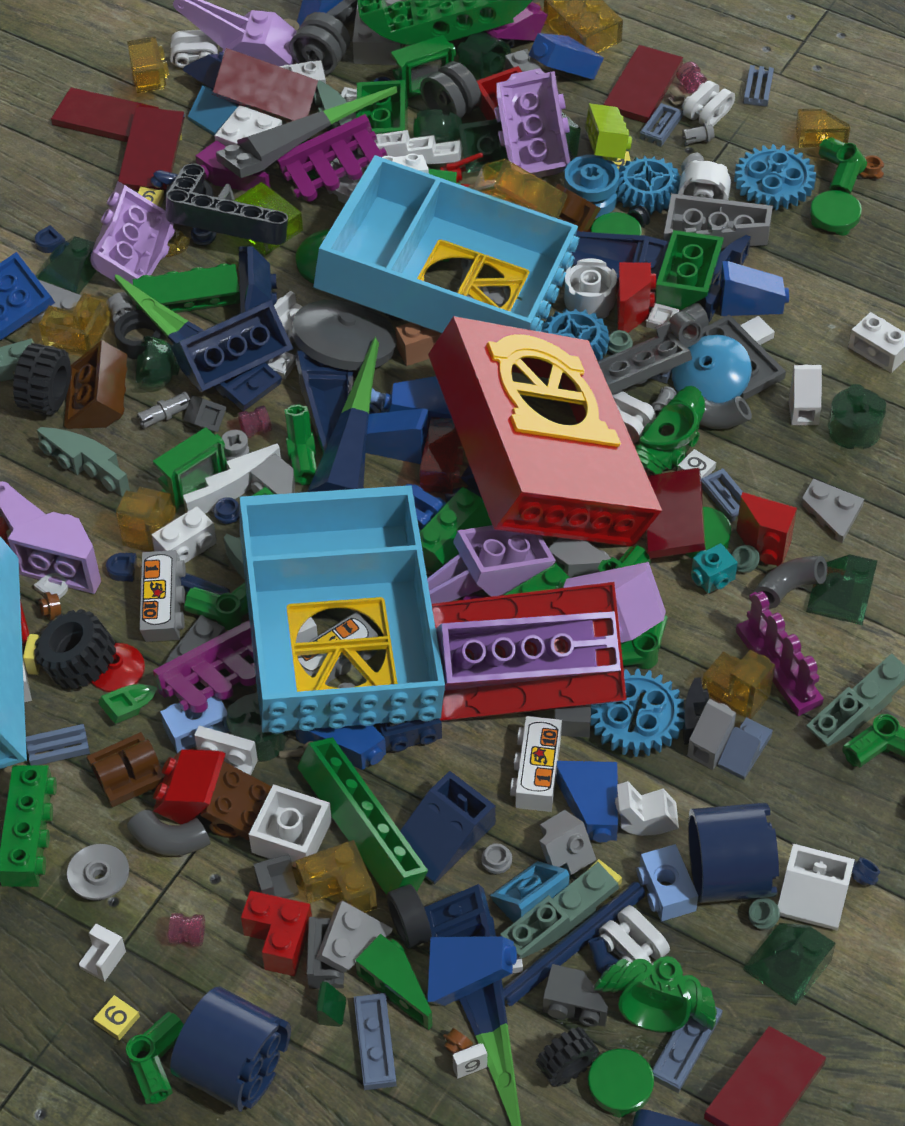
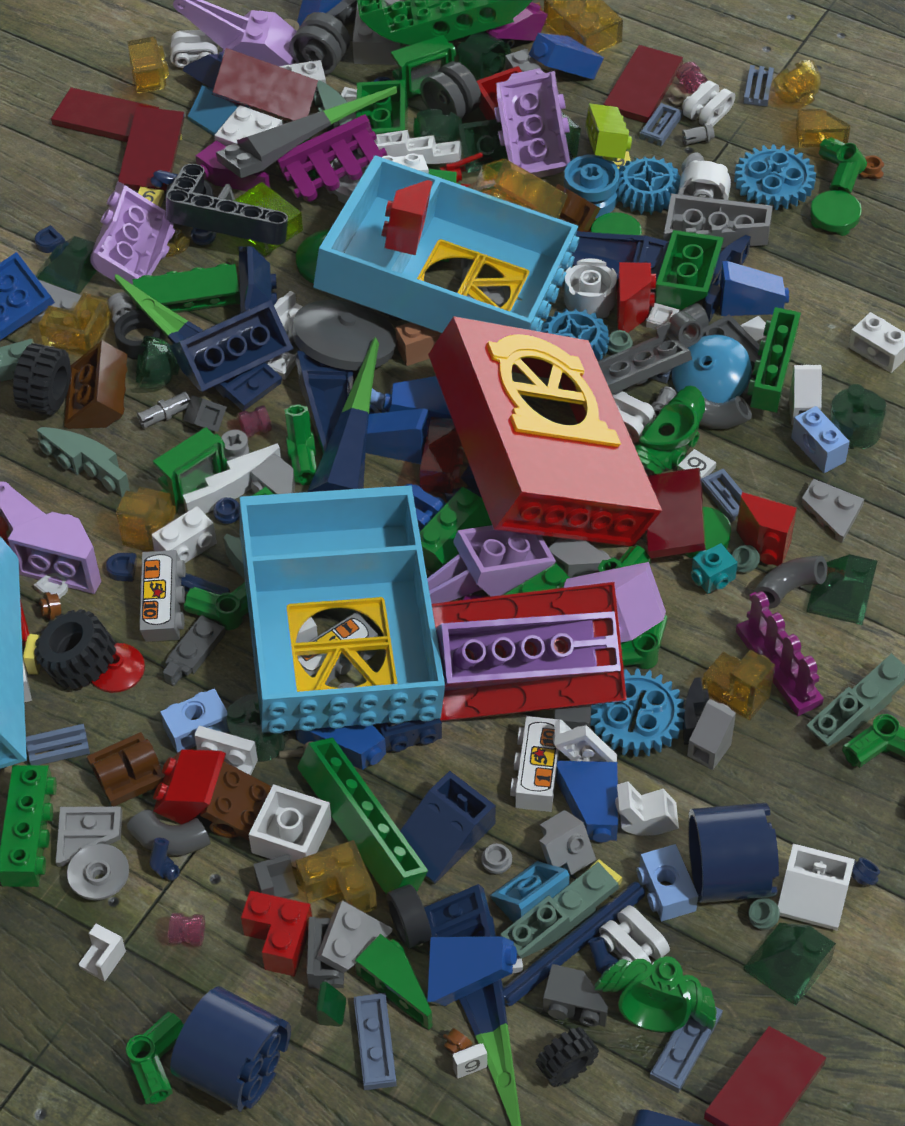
light yellow tile [93,995,140,1041] -> none
green plate [98,684,157,724] -> none
magenta fence [153,620,256,713] -> none
green tile [588,1049,654,1117] -> none
black plate [627,205,650,228] -> none
sand blue slope [717,717,773,780] -> none
none -> light grey wing [56,807,122,867]
none -> dark blue arm [149,838,180,881]
none -> red slope [382,180,433,255]
none -> white bracket [553,720,617,762]
none -> green brick [747,307,801,413]
none -> clear yellow cylinder [772,60,821,106]
none -> light blue brick [791,406,850,473]

